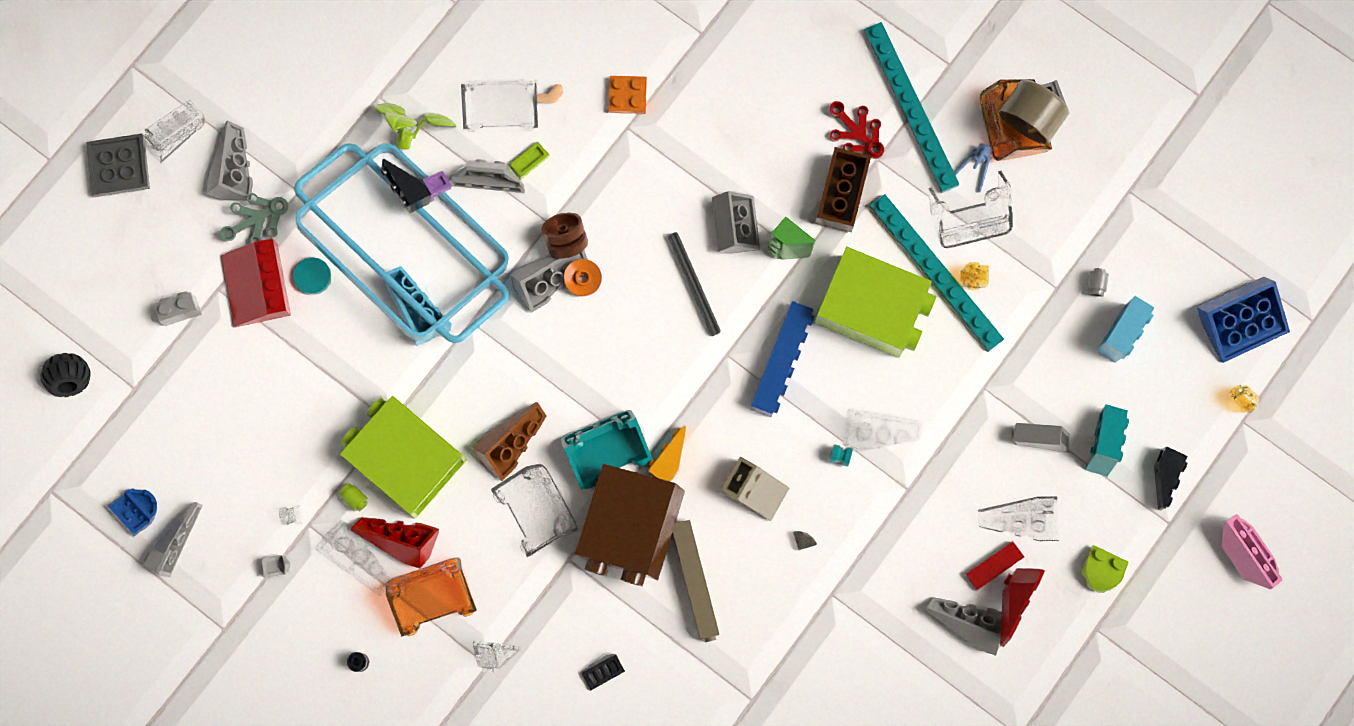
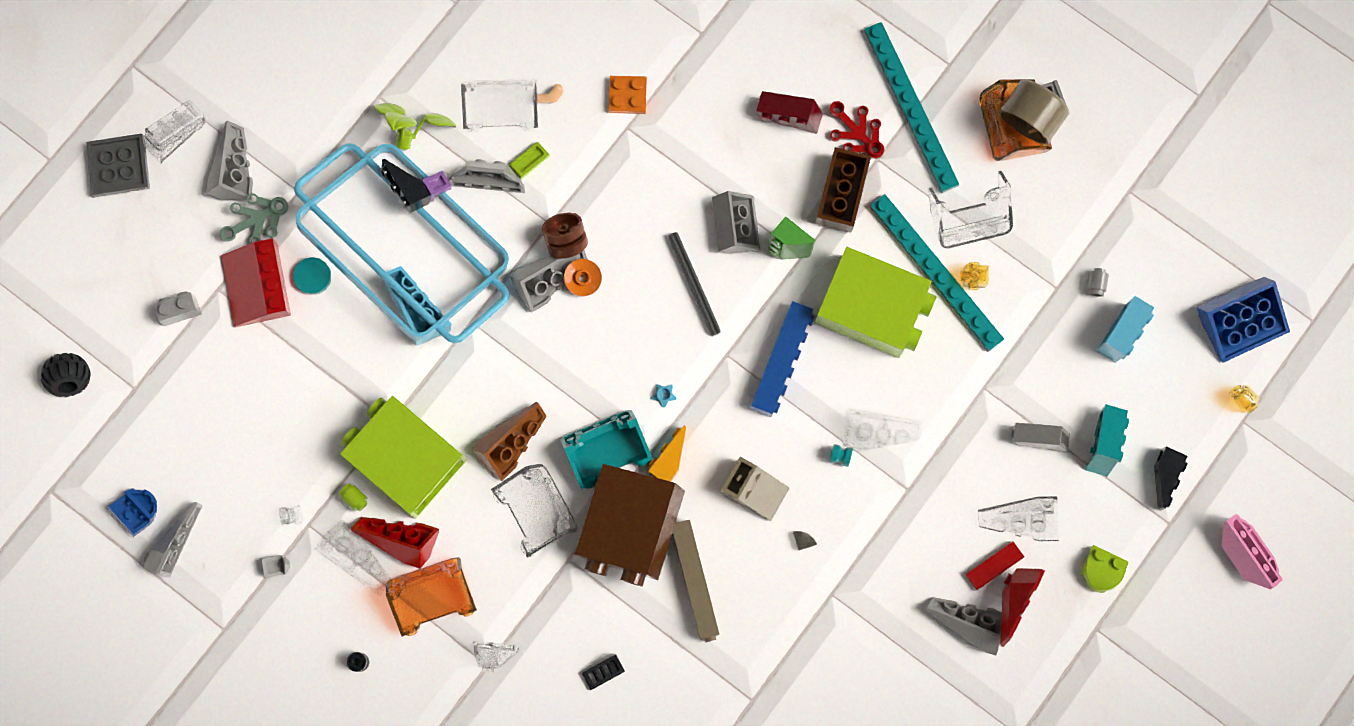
medium blue plant [954,143,993,193] -> none
none -> medium azure plate [652,384,677,408]
none -> dark red wedge [756,91,823,134]

